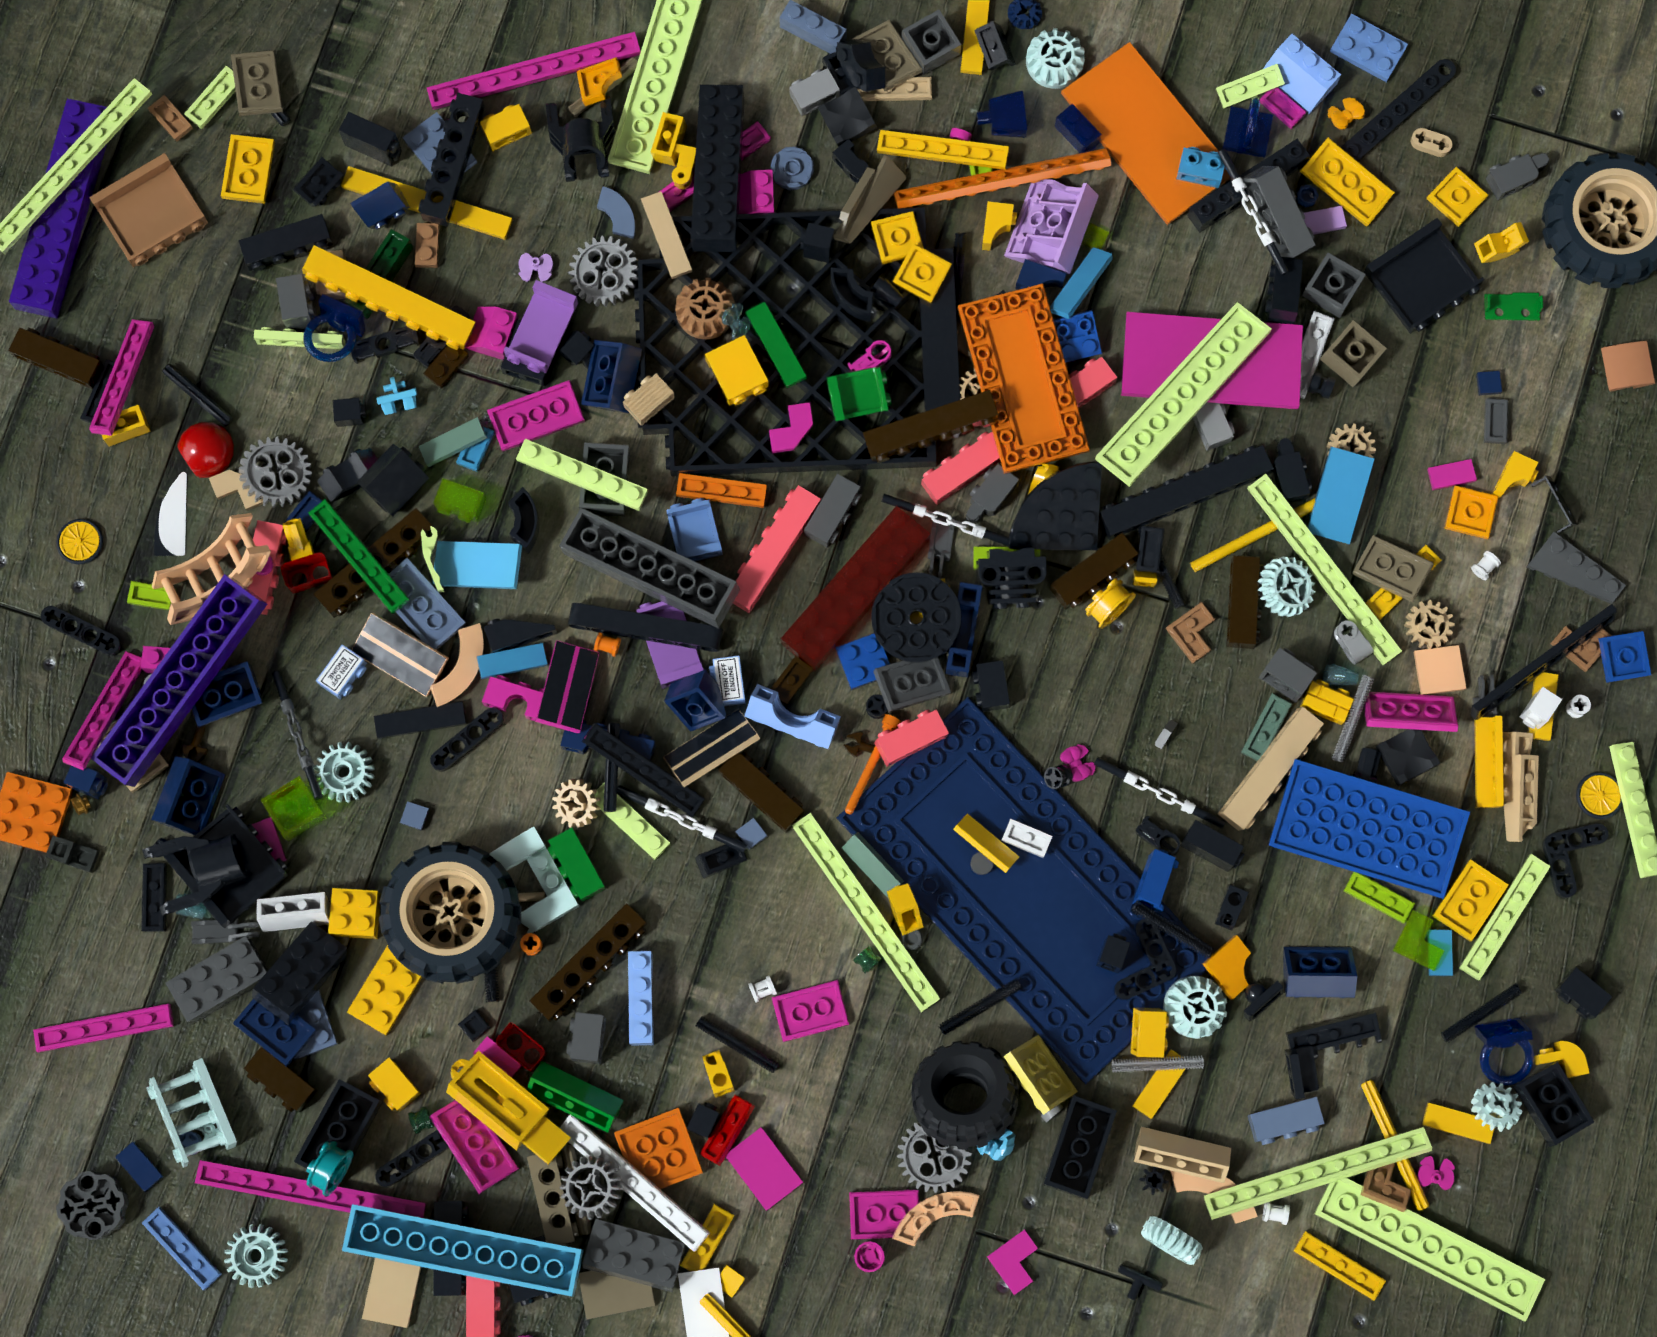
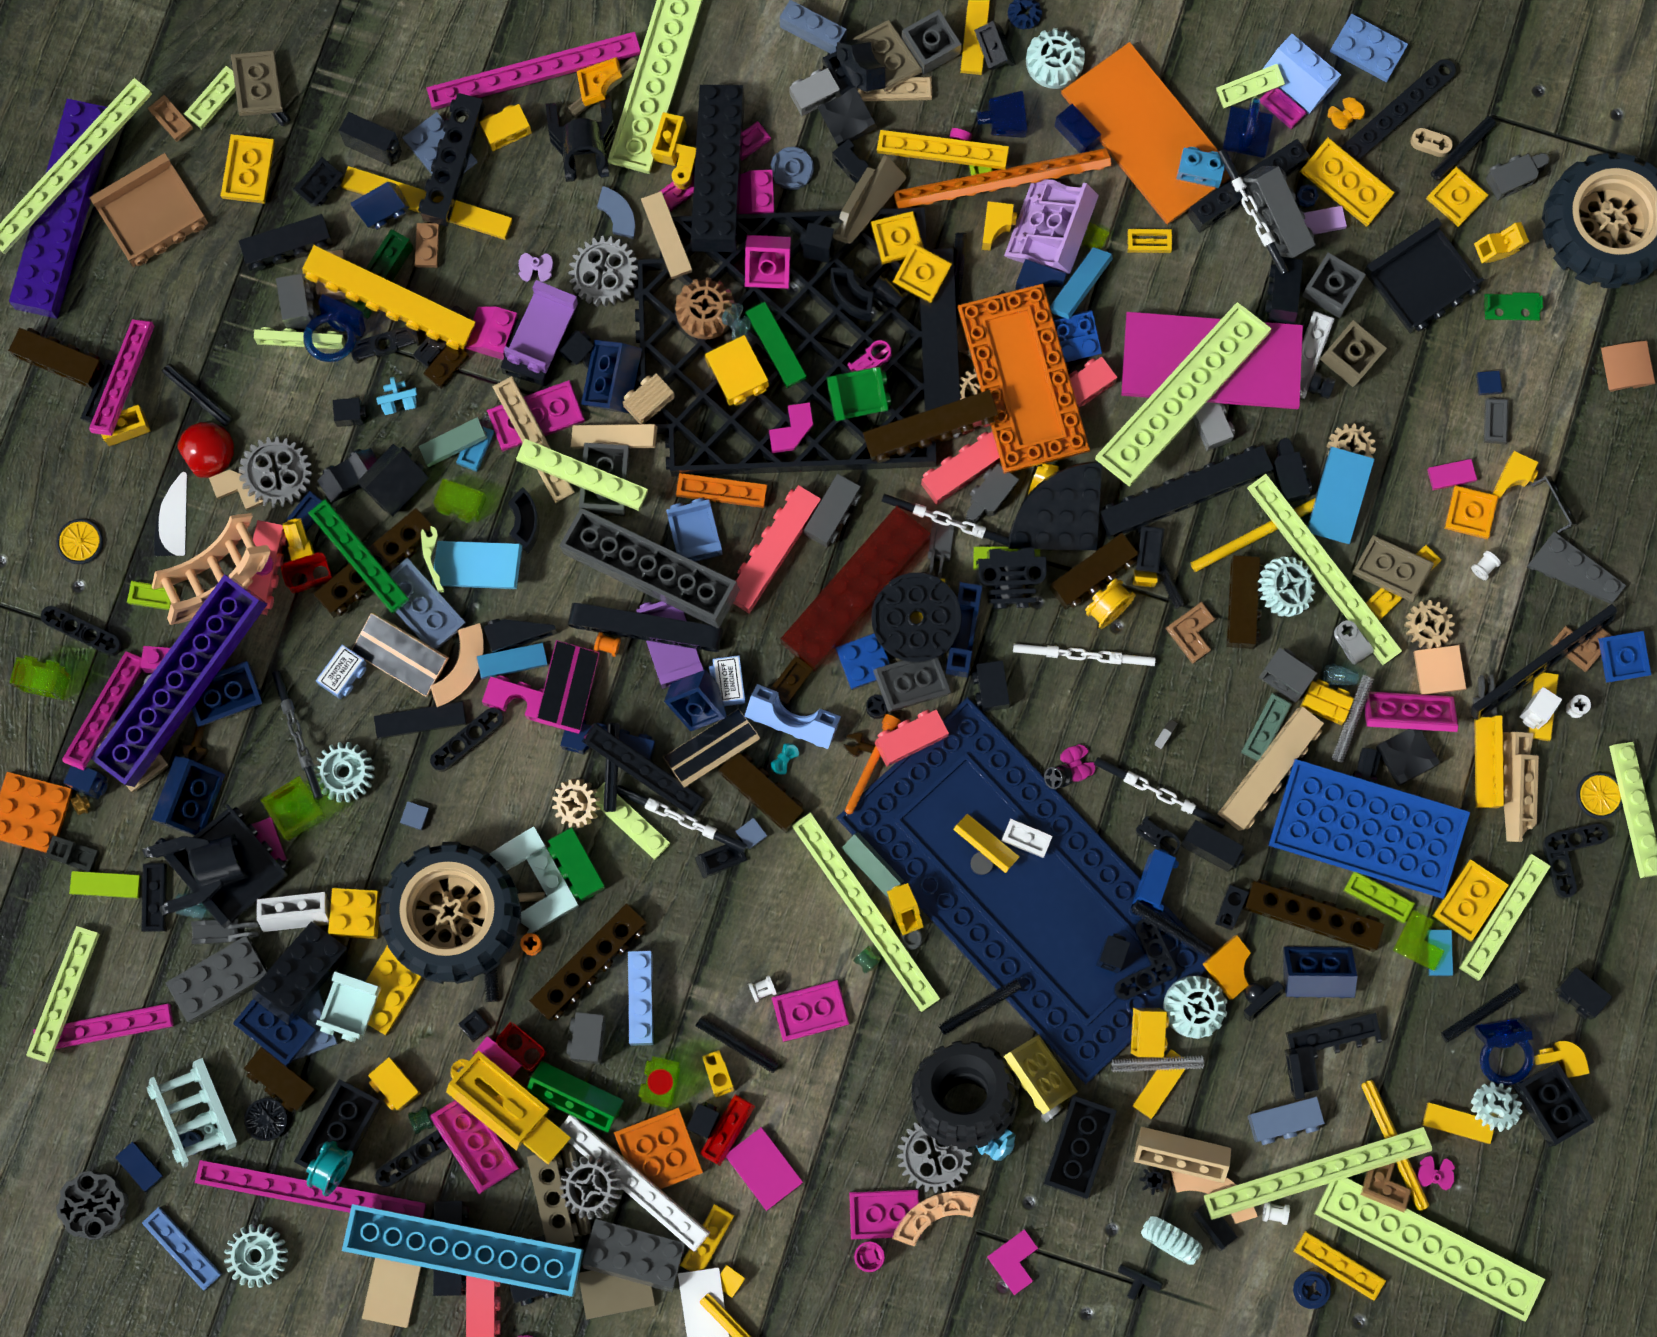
none -> clear neon green brick [9,655,70,701]
none -> yellowish green plate [26,926,100,1064]
none -> lime tile [69,871,141,899]
none -> black wheel [244,1098,287,1141]
none -> light aqua panel [316,972,381,1043]
none -> tan tile [492,376,575,504]
none -> tan tile [571,424,657,449]
none -> clear neon green brick [638,1056,681,1111]
none -> dark pink slope [745,235,791,288]
none -> teal piece [771,743,799,775]
none -> white piece [1013,643,1155,666]
none -> yellow tile [1127,229,1172,253]
none -> black panel [1191,1203,1238,1251]
none -> dark brown brick [1243,879,1385,952]
none -> dark blue gear [1293,1271,1330,1309]
none -> black axle [1430,116,1496,181]

